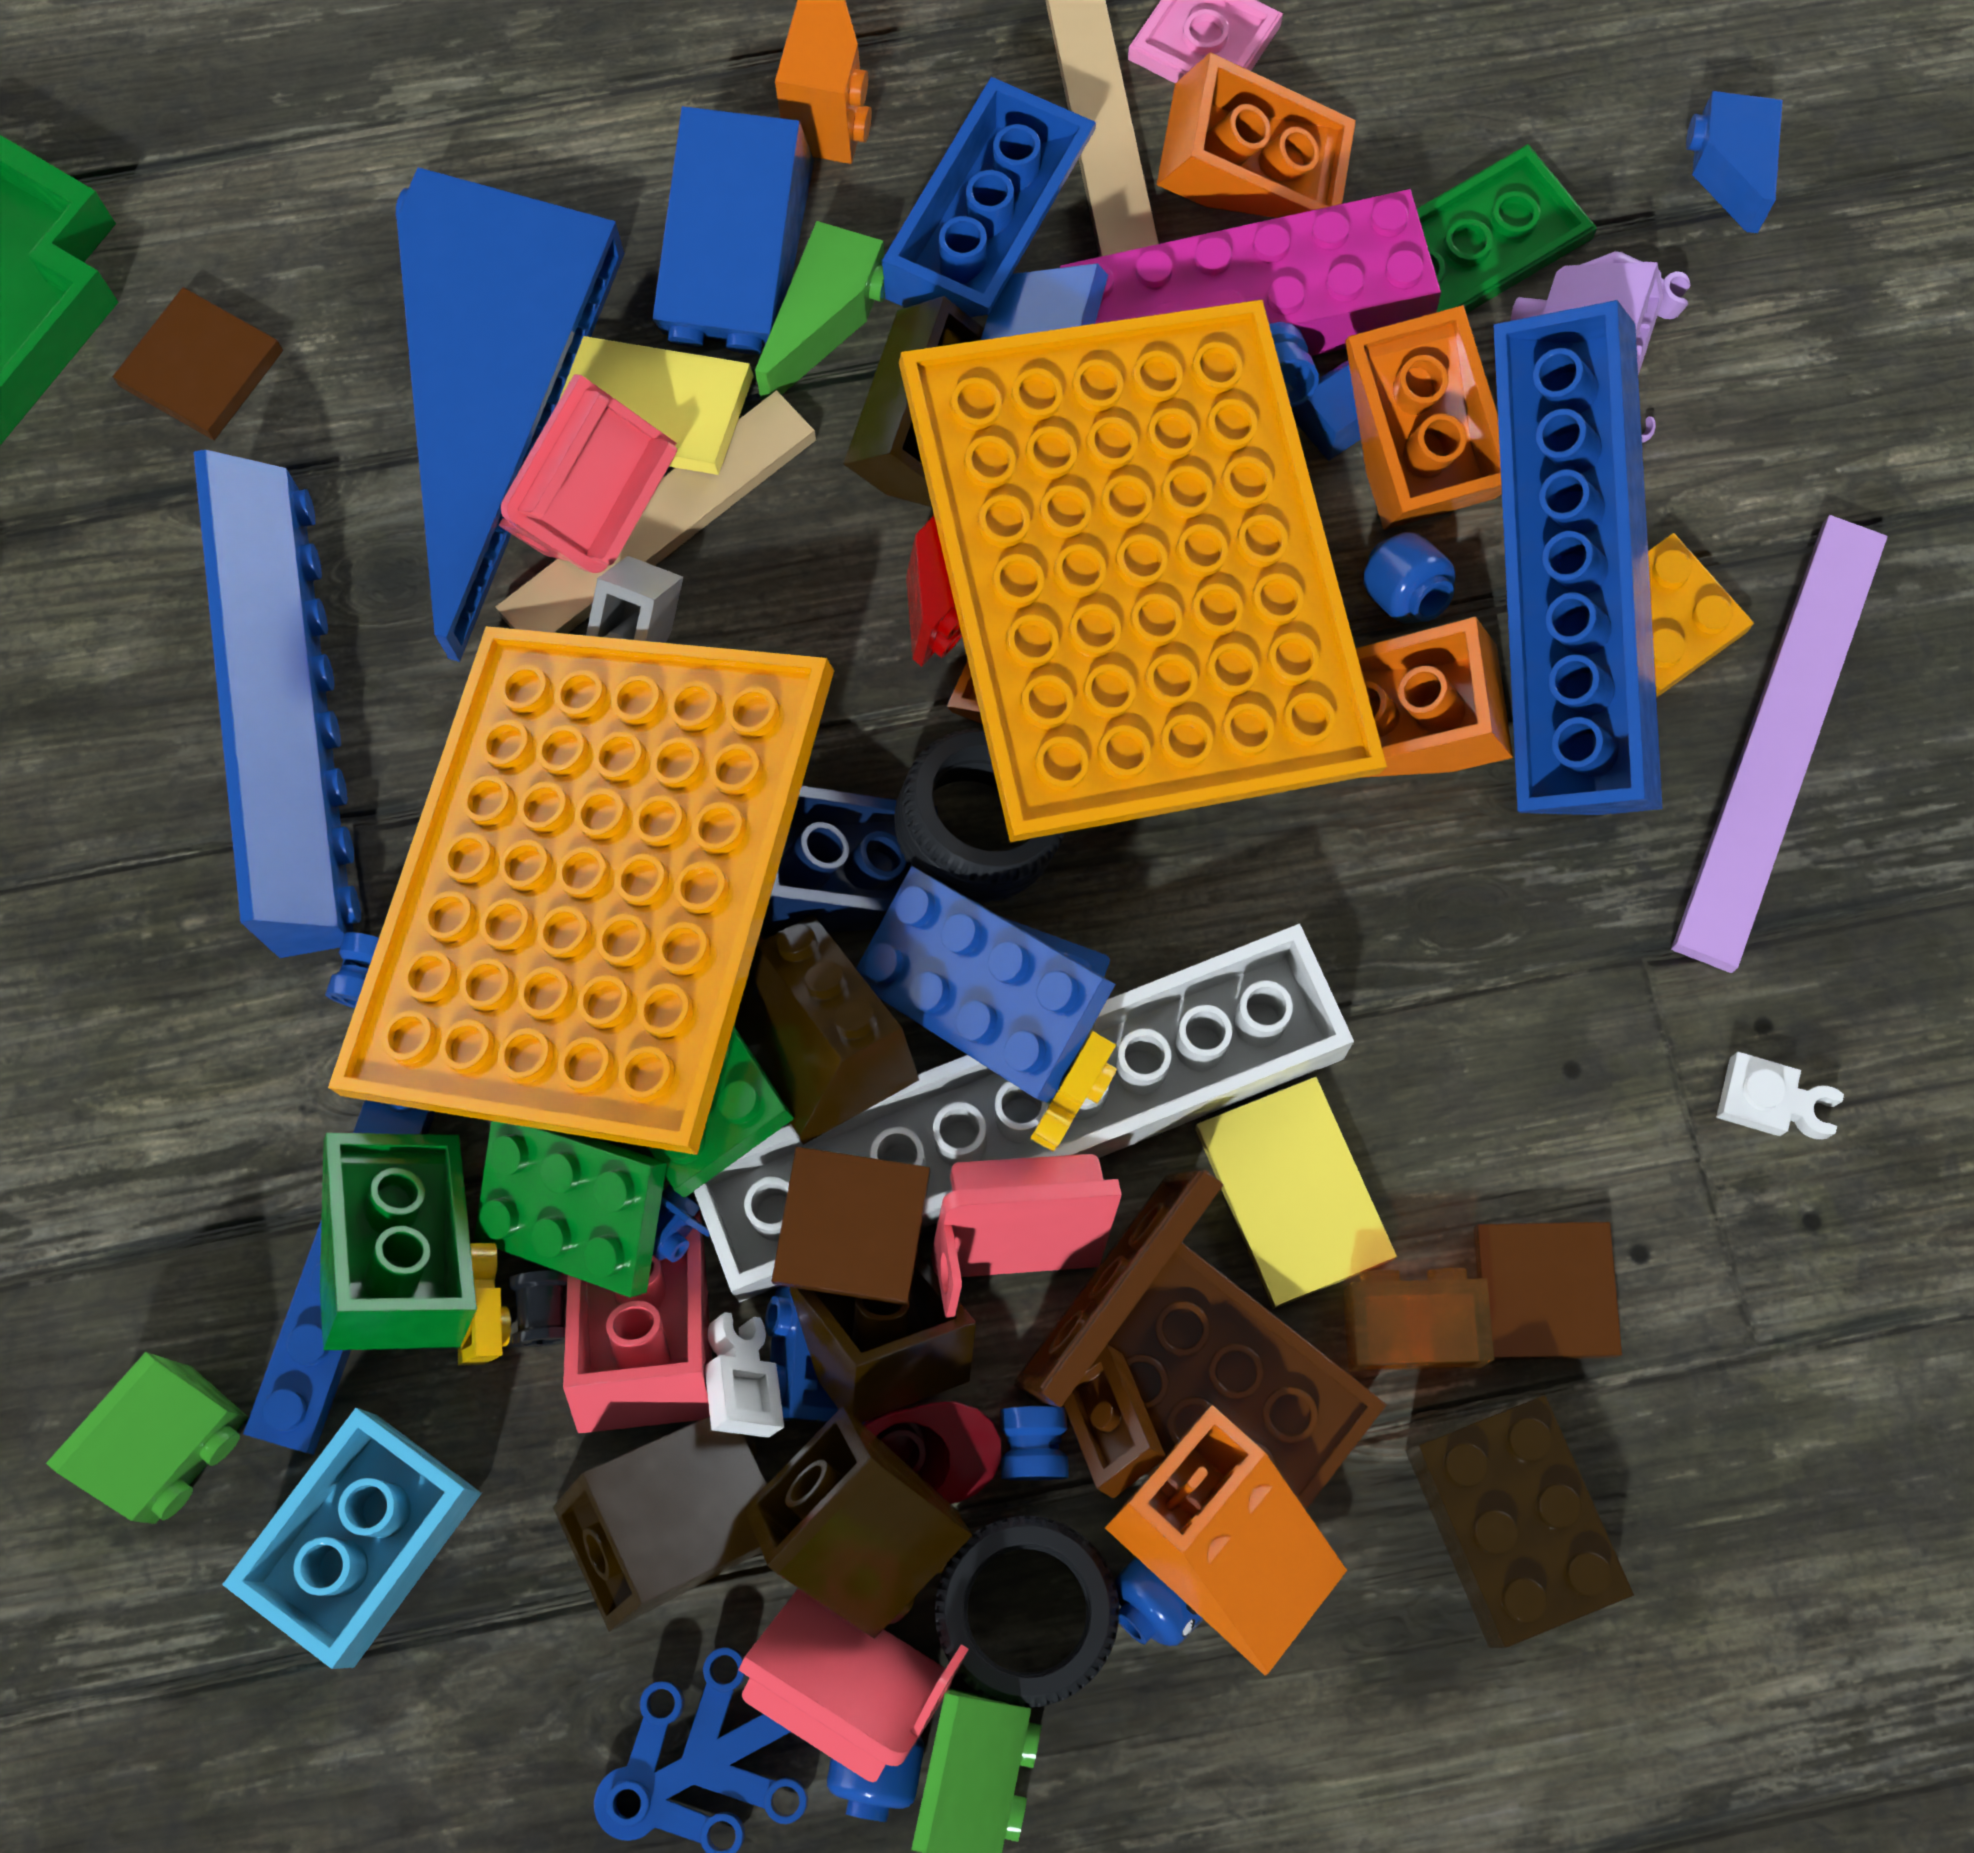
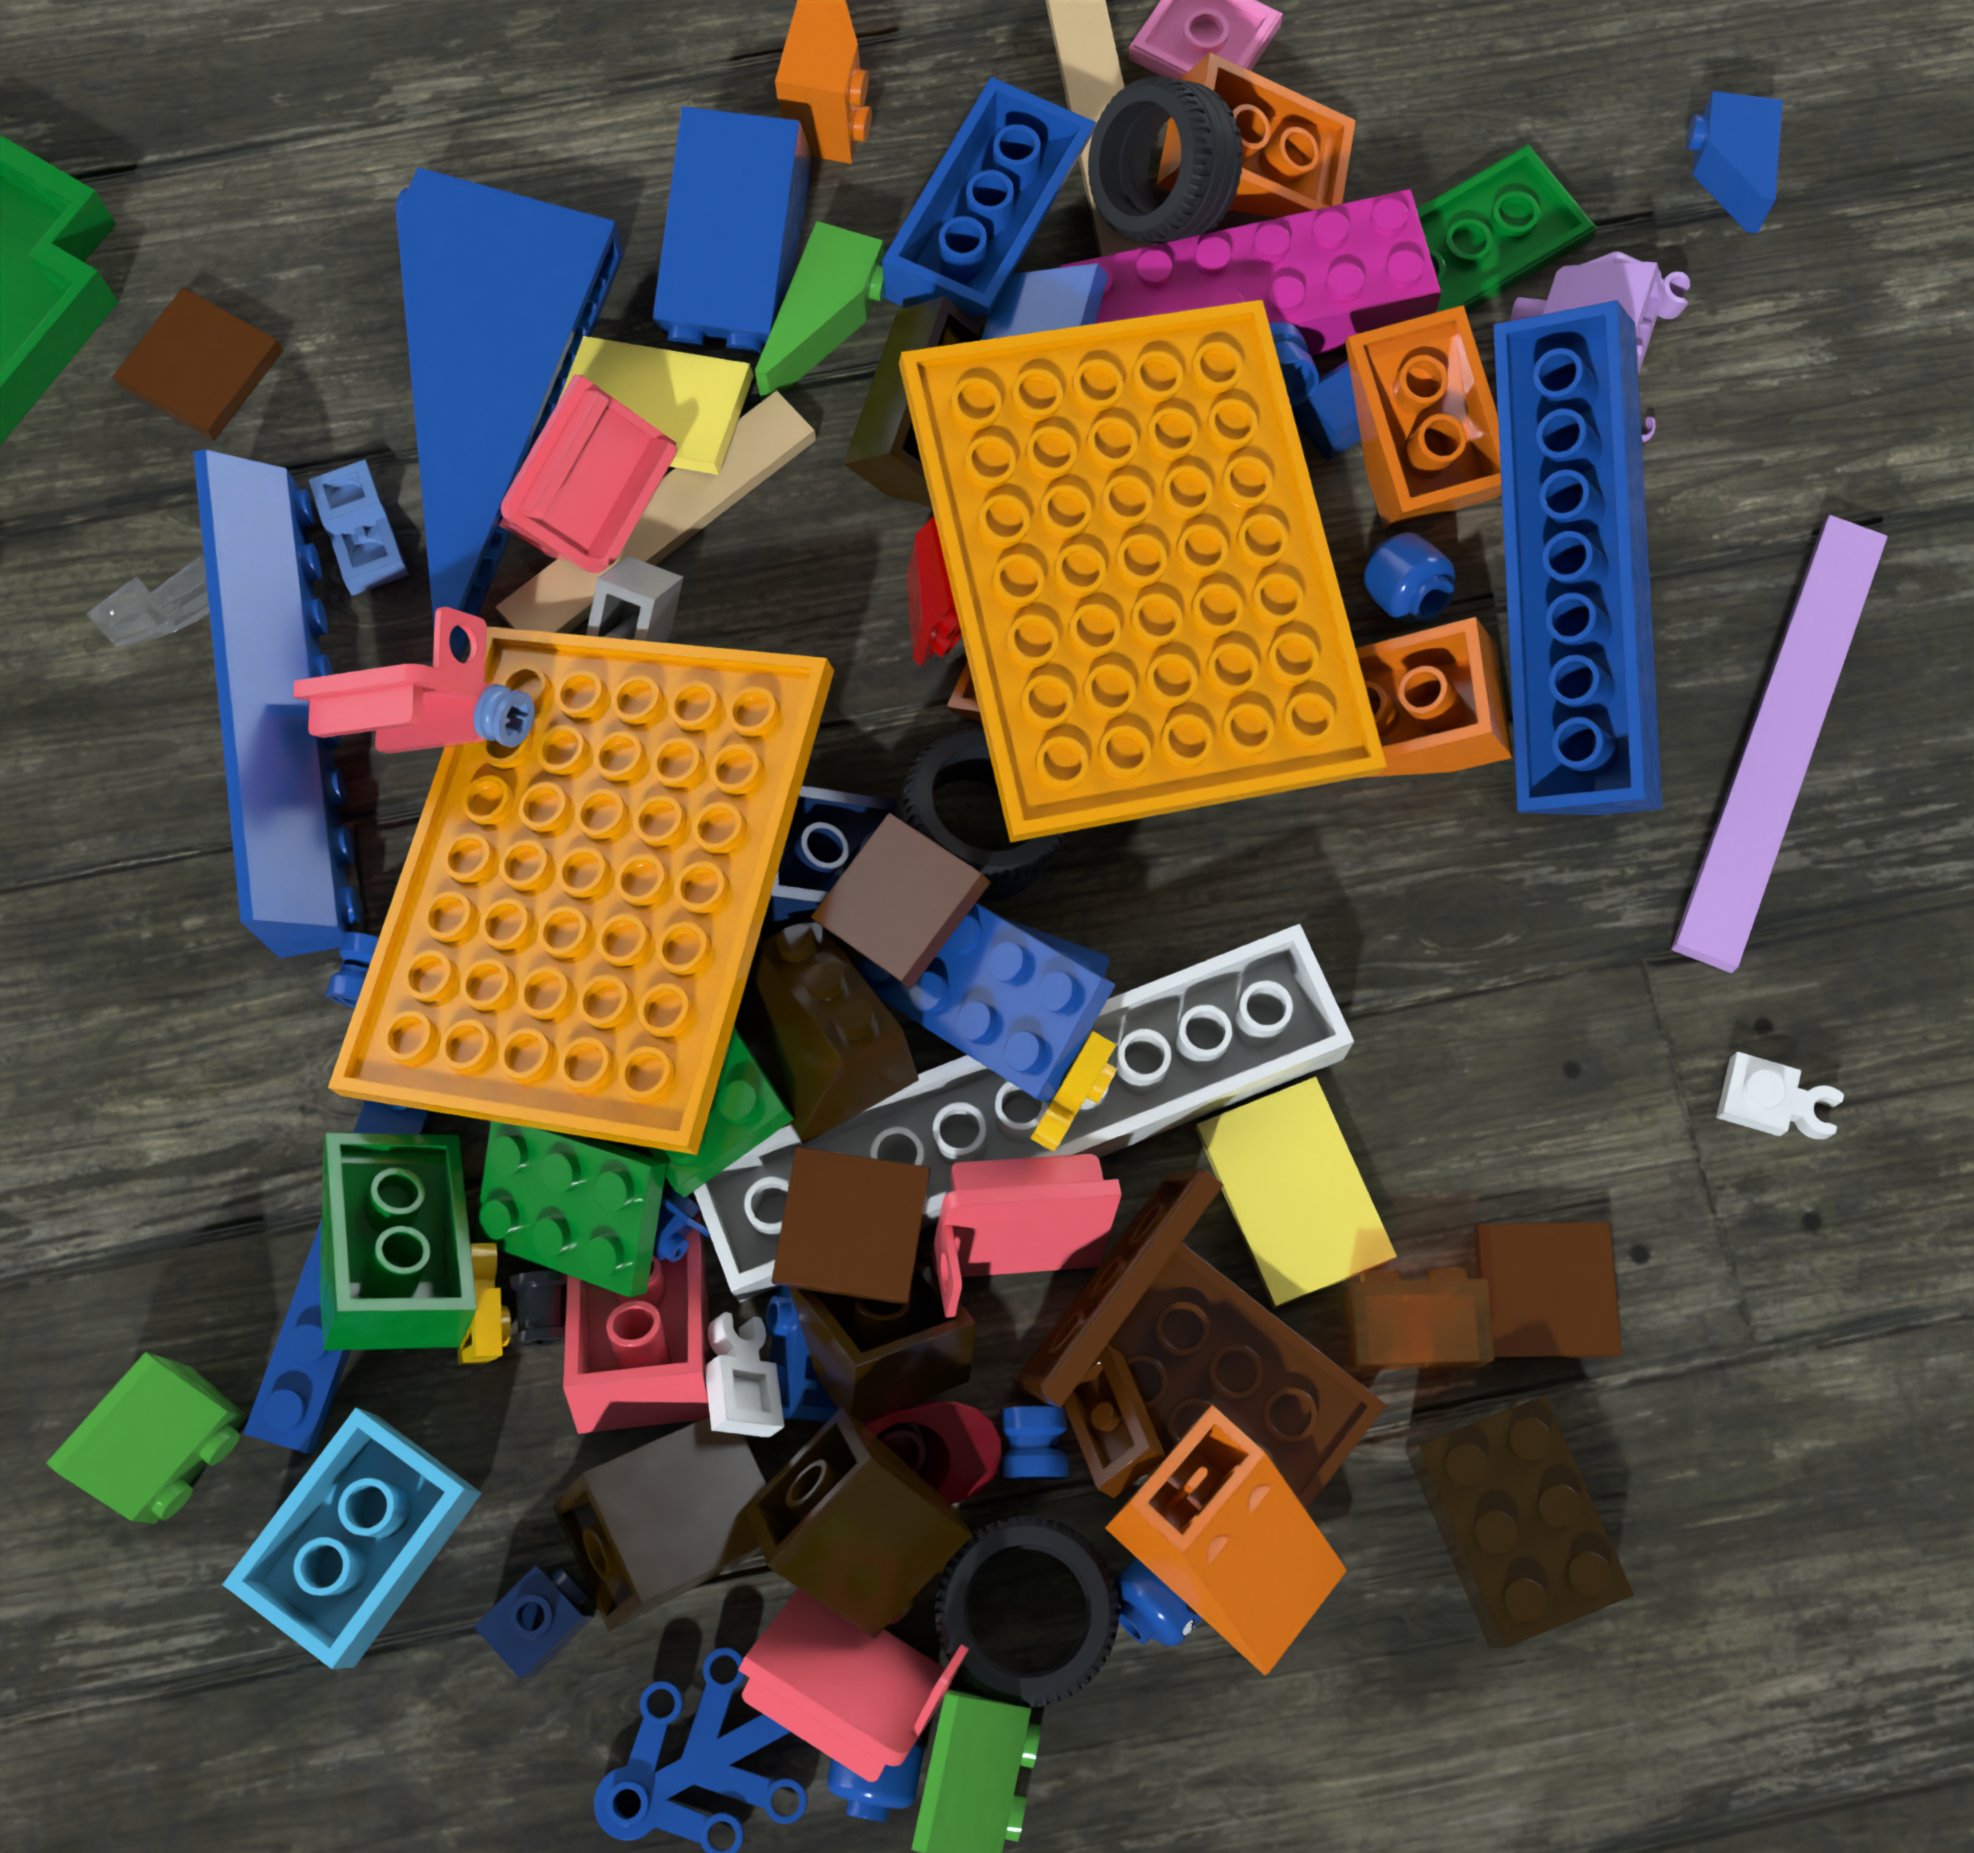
light orange plate [1648,533,1754,698] -> none
none -> clear slope [86,555,210,647]
none -> coral piece [293,607,493,754]
none -> medium blue slope [308,459,409,596]
none -> medium blue bush [473,683,534,747]
none -> dark blue brick [474,1565,594,1679]
none -> reddish brown tile [811,813,991,989]
none -> black tyre [1088,77,1243,244]

